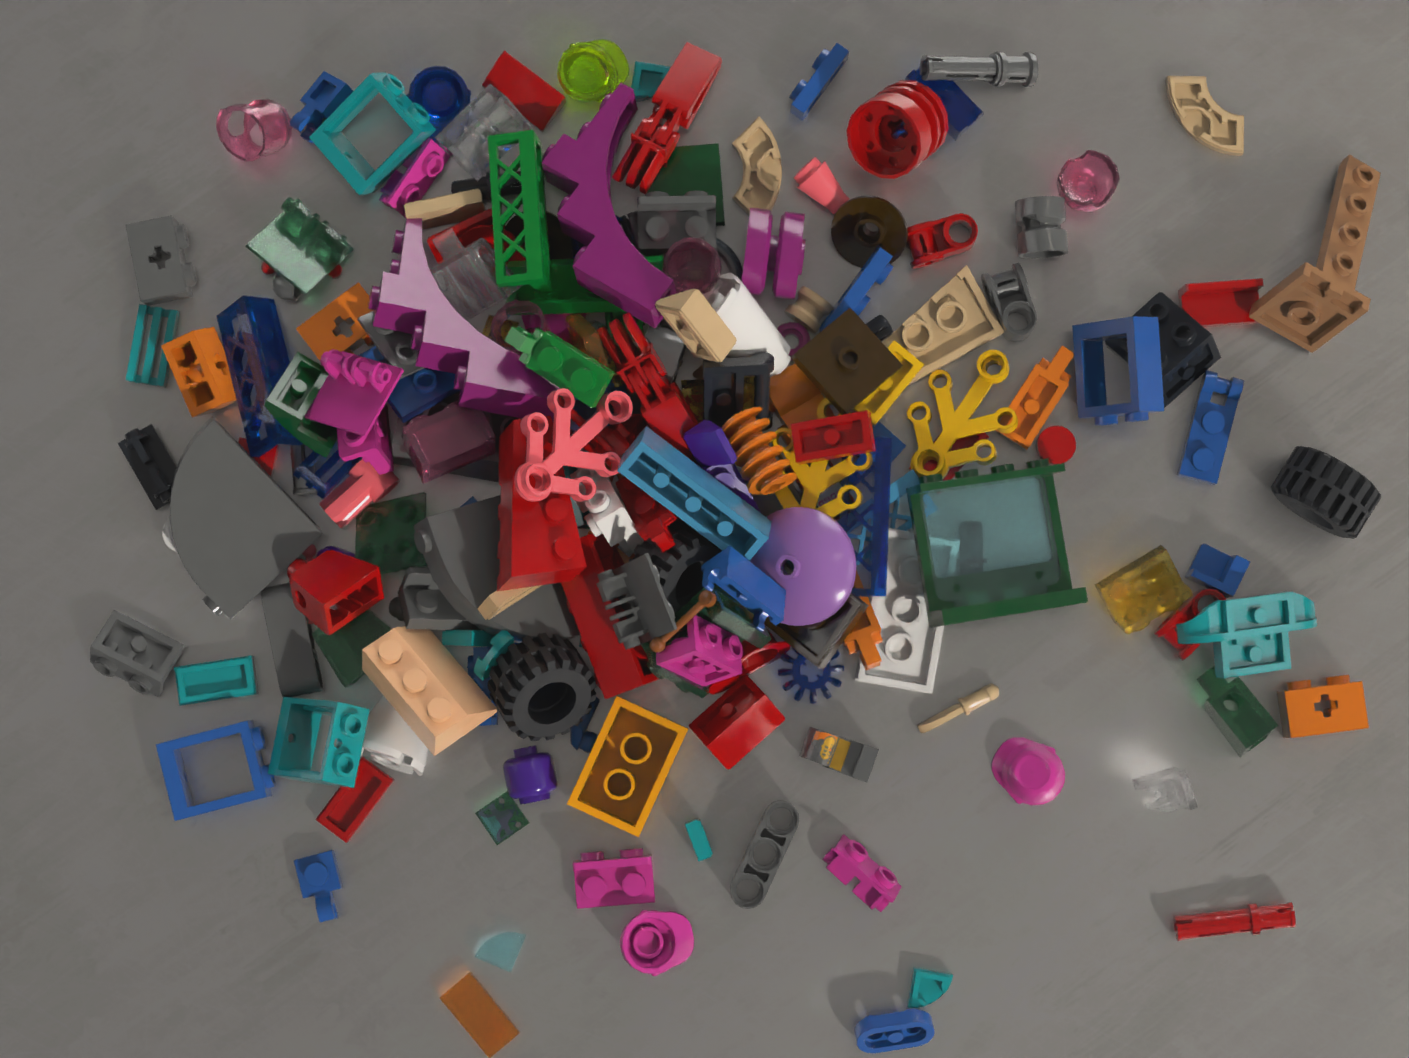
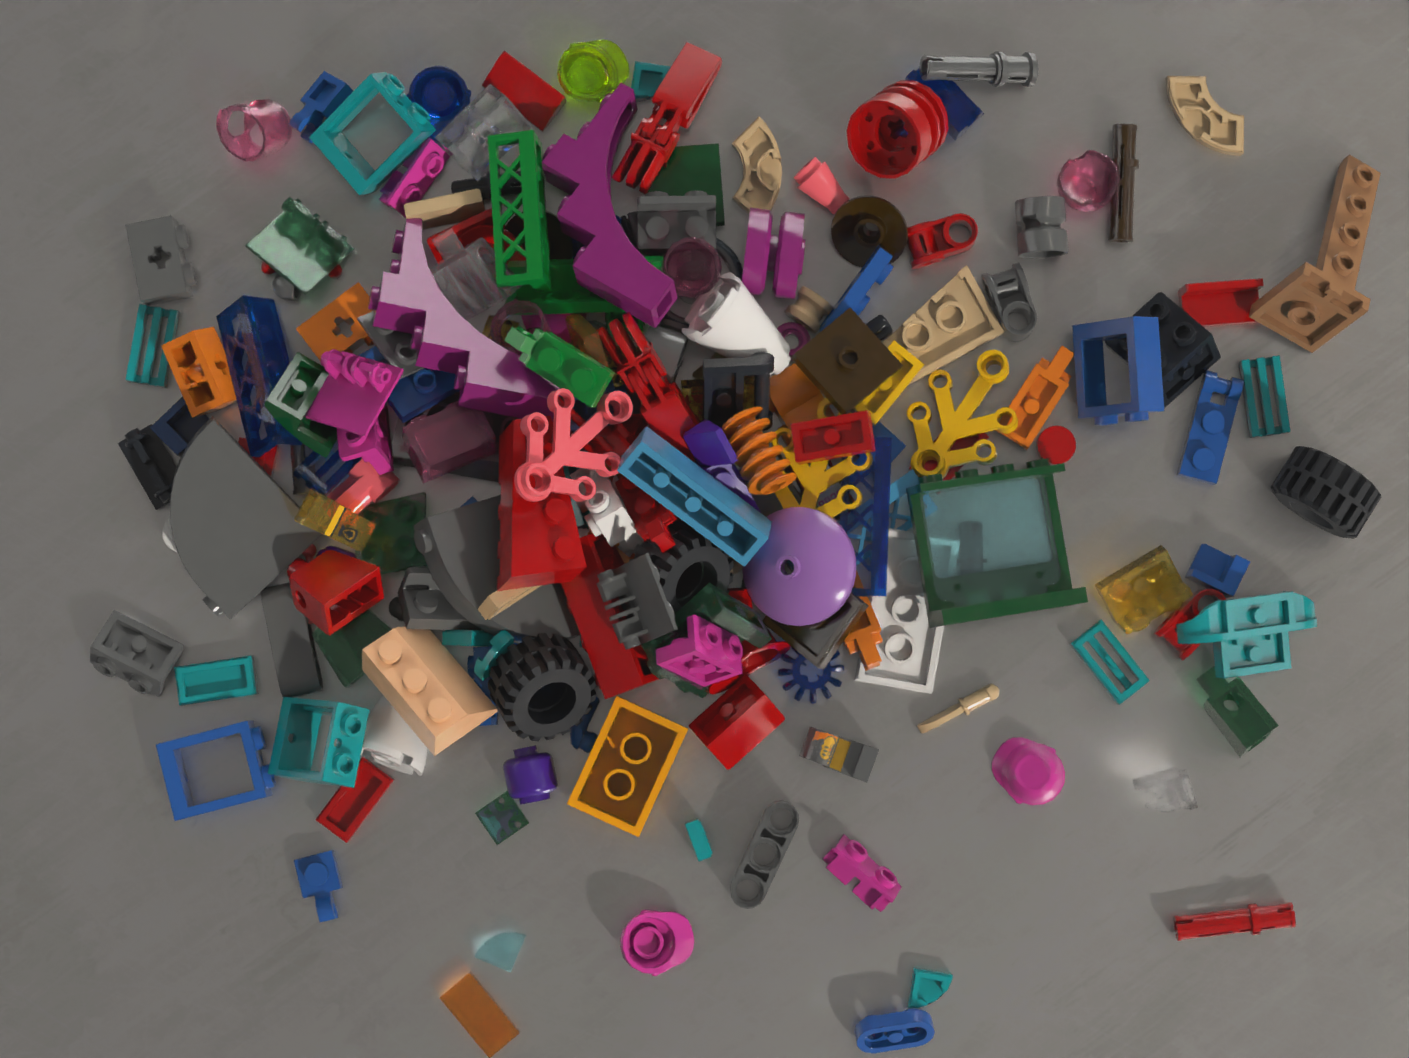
dark pink bracket [572,848,655,909] -> none
dark orange hinge [650,590,716,653] -> none
tan slope [655,289,737,362] -> none
blue hinge [701,546,786,632] -> none
blue plate [789,43,849,121] -> none
orange brick [1276,675,1369,738] -> none
none -> dark blue panel [150,396,210,457]
none -> clear yellow leg [294,489,376,552]
none -> teal tile [1070,619,1150,705]
none -> dark brown pin [1108,124,1139,243]
none -> teal tile [1239,355,1291,438]

